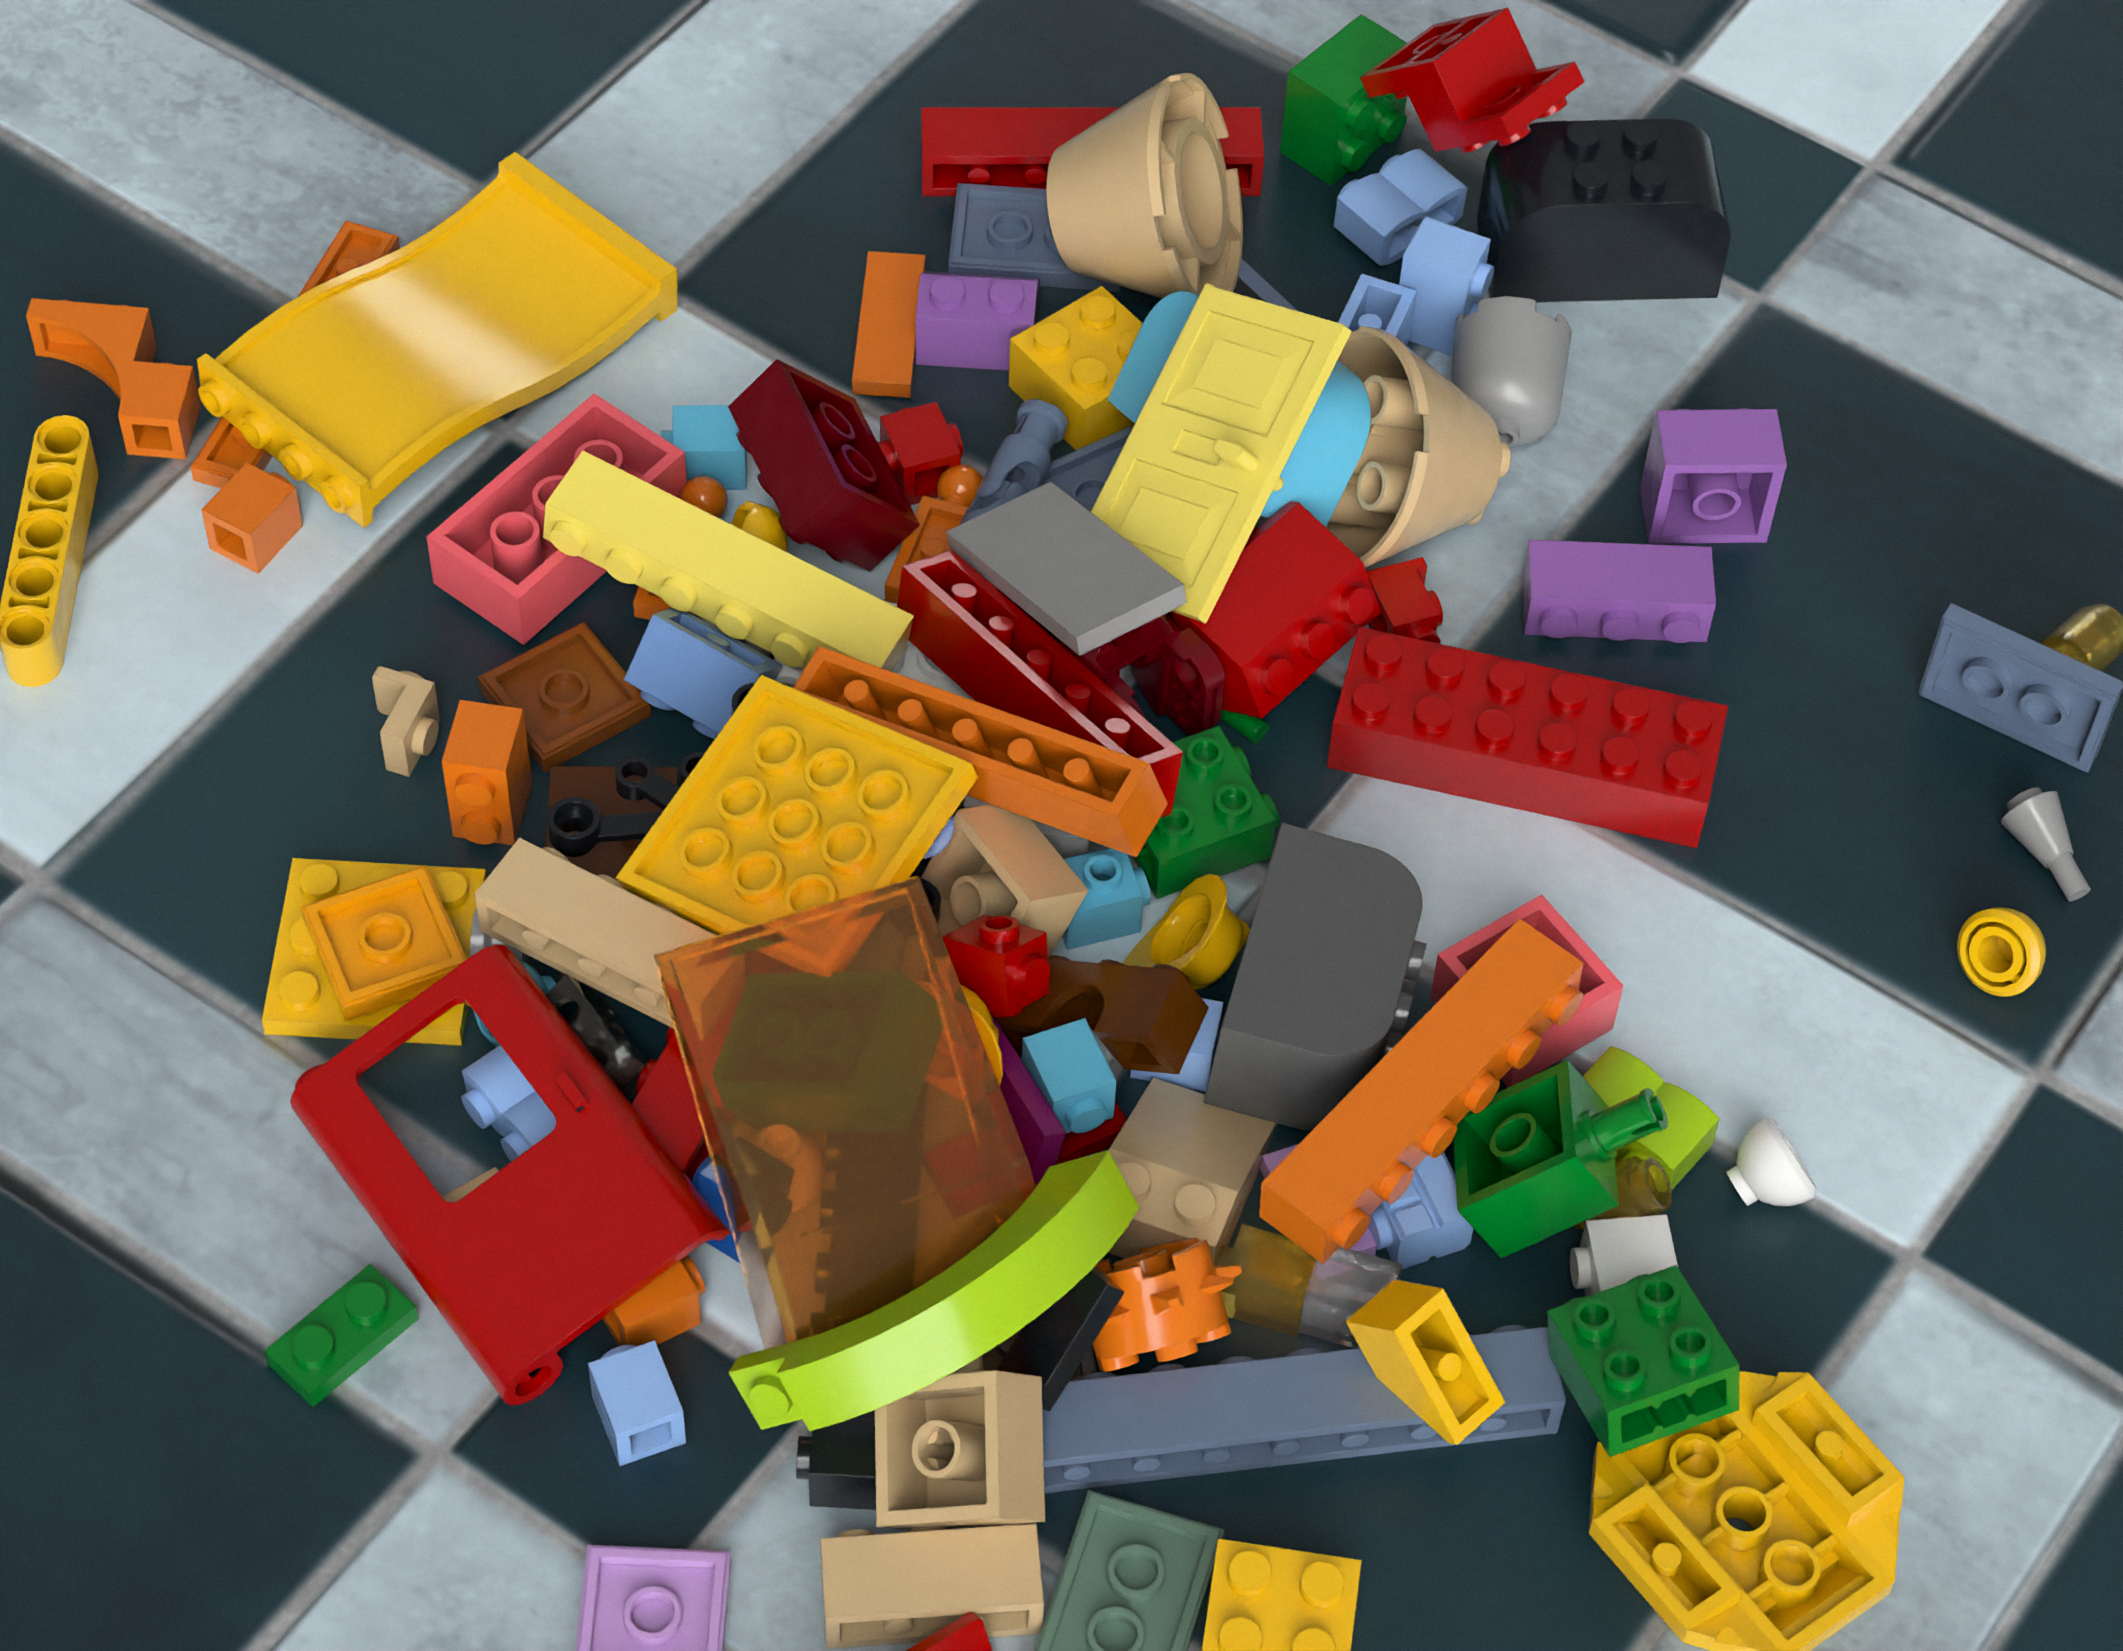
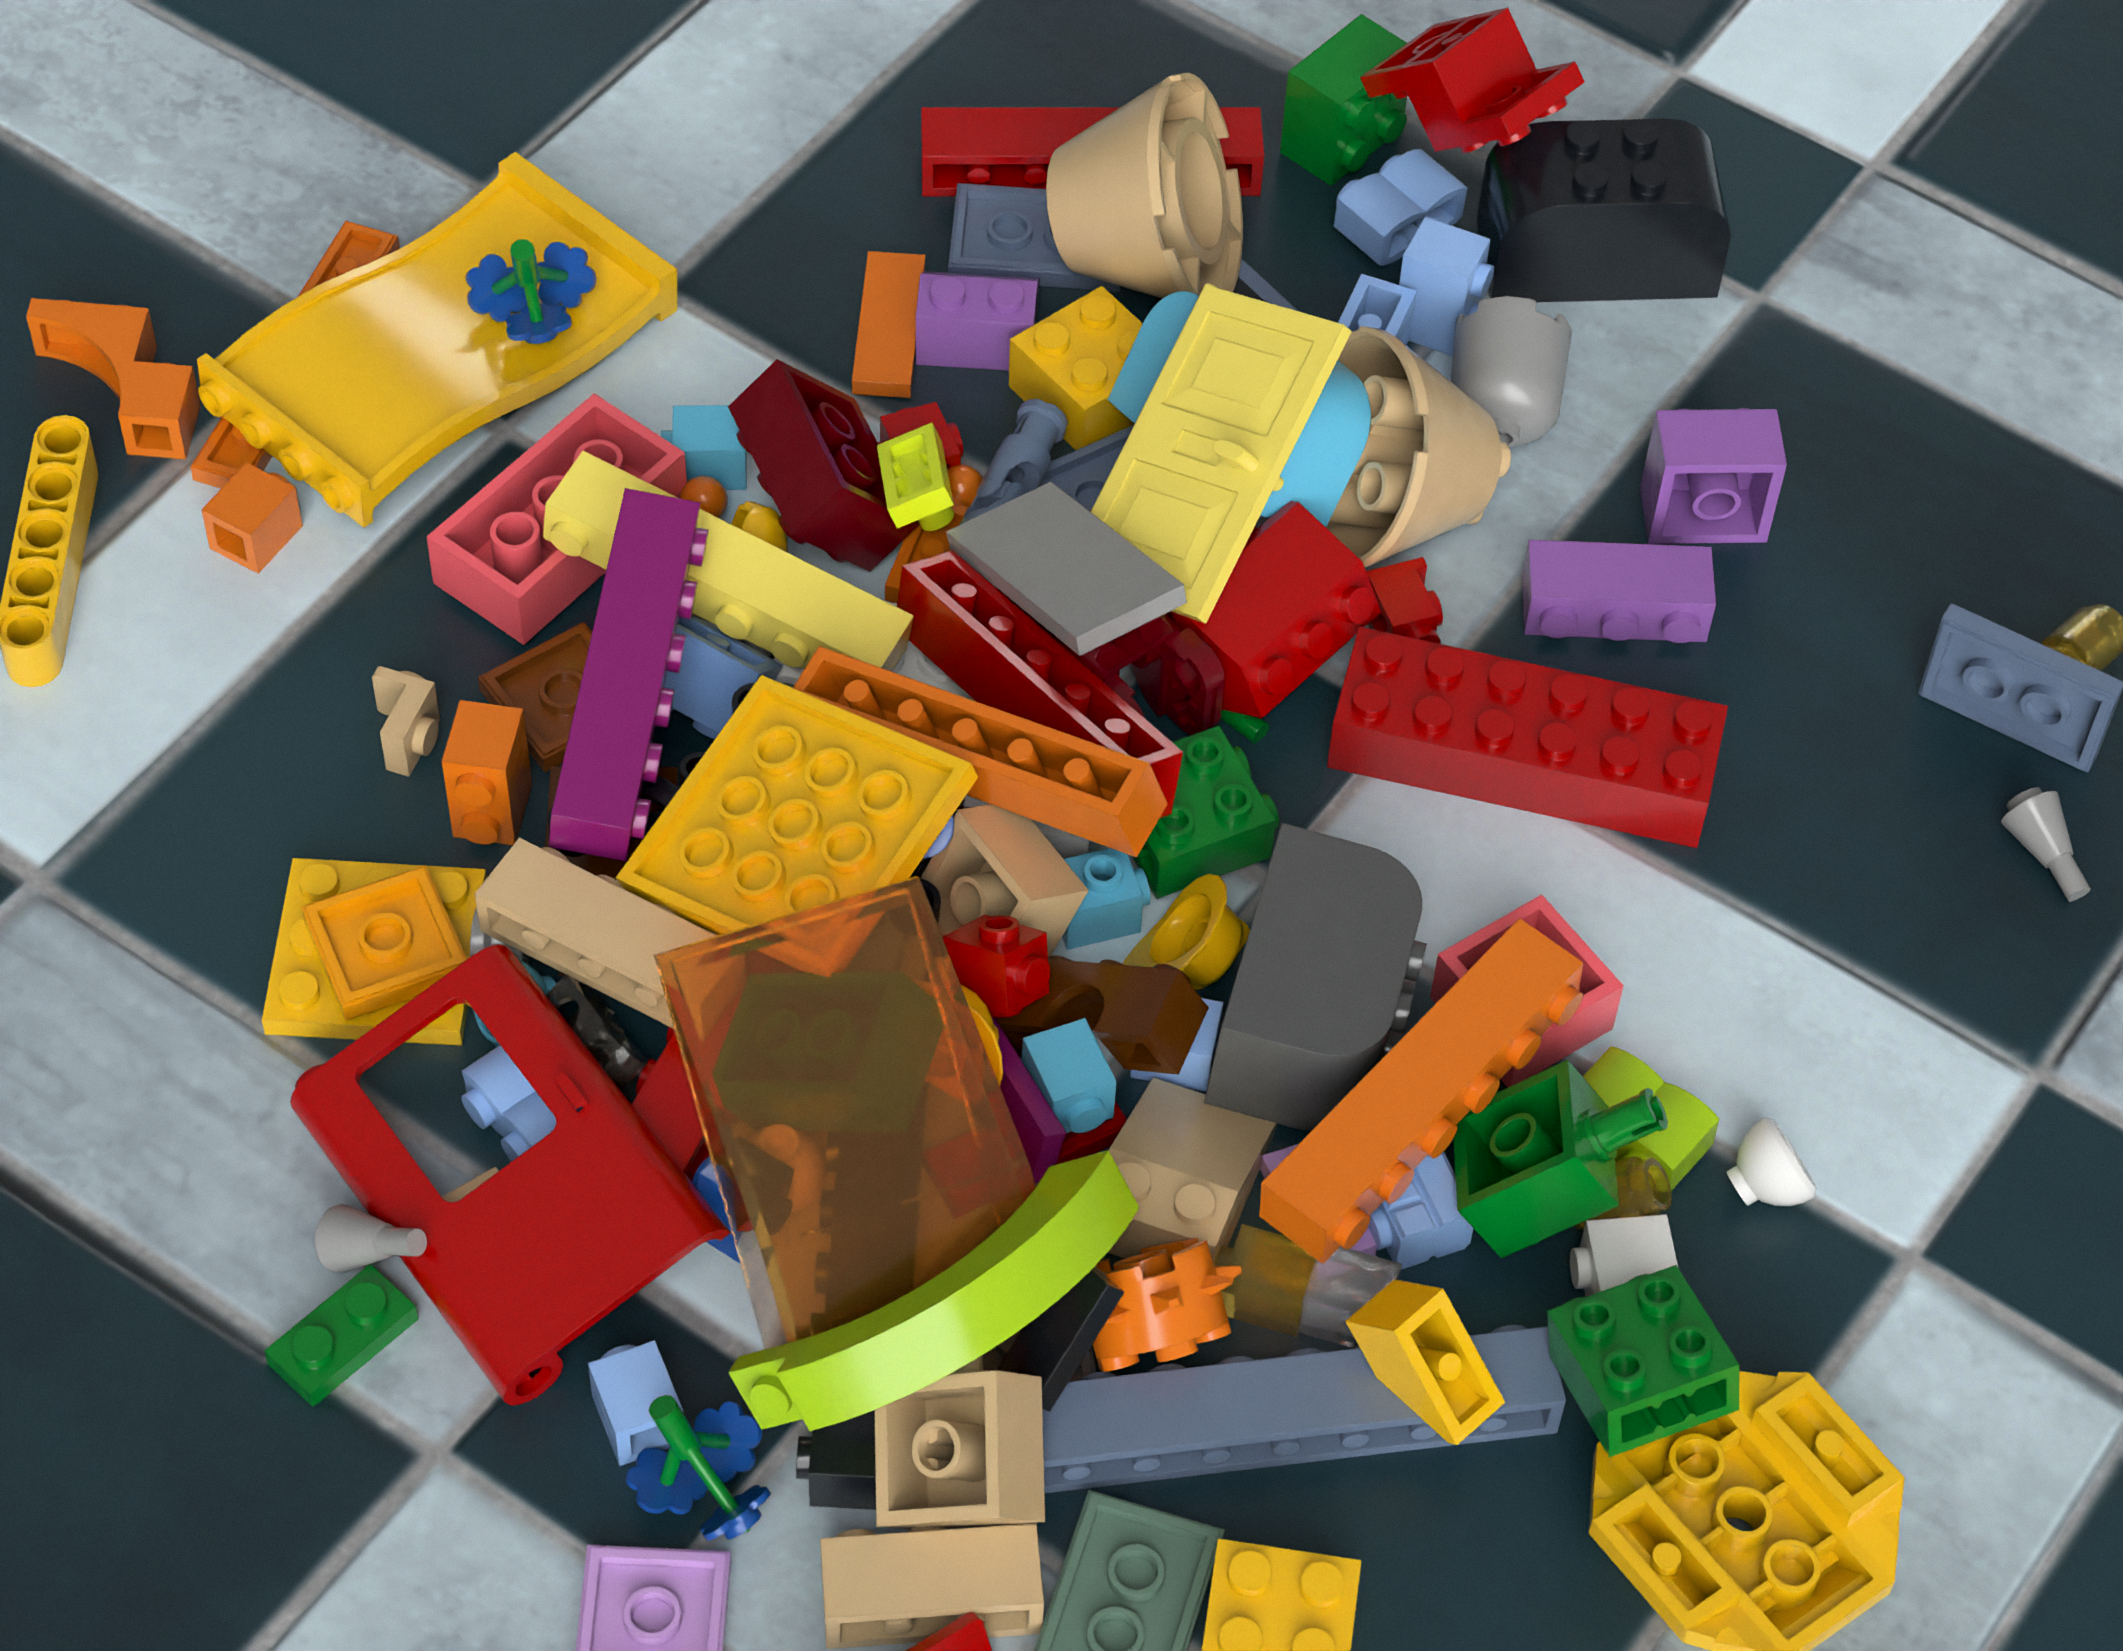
orange brick [602,1256,706,1346] -> none
yellow brick [1957,907,2046,997] -> none
none -> light grey cone [315,1204,427,1273]
none -> blue plant [466,239,596,344]
none -> magenta brick [549,488,709,861]
none -> blue plant [626,1395,771,1541]
none -> neon yellow tile [877,423,954,531]

